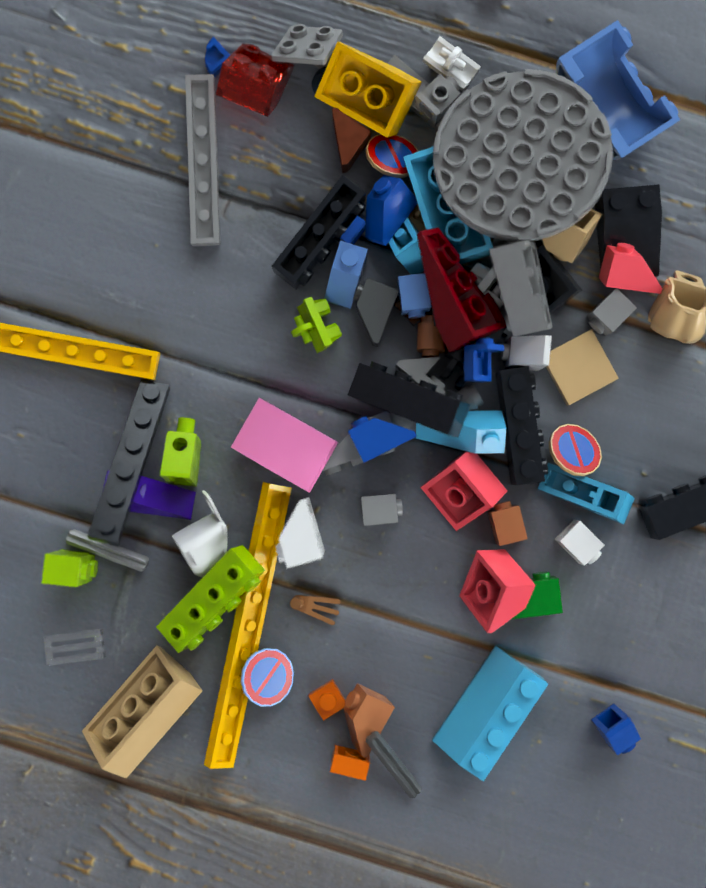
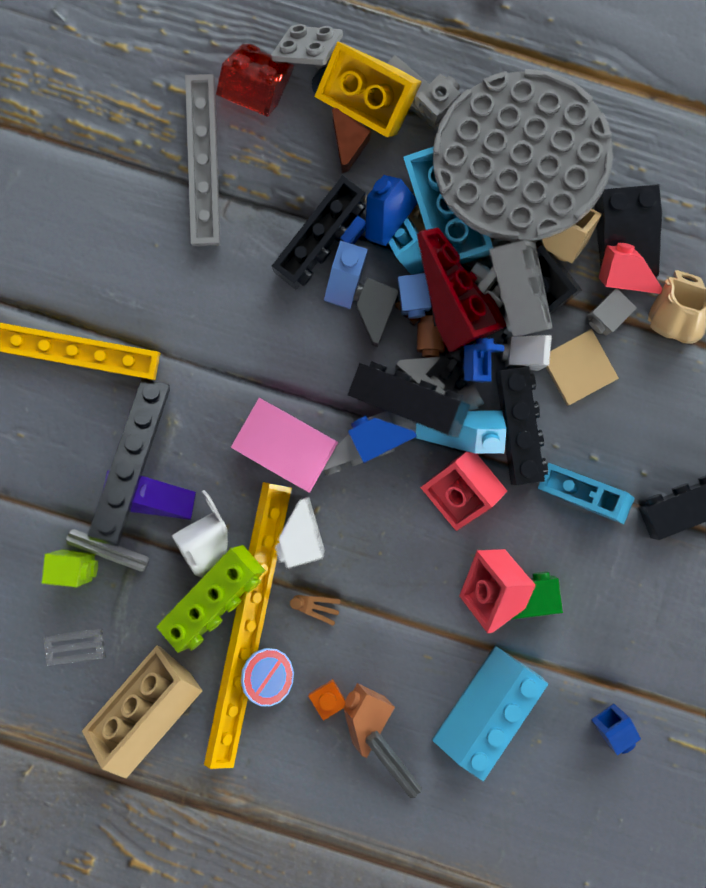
lime torso [160,417,201,487] -> none
blue tile [205,36,233,77] -> none
lime hips [291,297,342,353] -> none
orange piece [330,745,370,781] -> none
light grey brick [361,493,403,526] -> none
piece [365,134,419,178] -> none
white hips [422,36,481,92] -> none
nougat brick [487,501,528,546] -> none
piece [549,424,602,477] -> none
white brick [554,519,605,566] -> none
medium blue cylinder [556,20,680,160] -> none

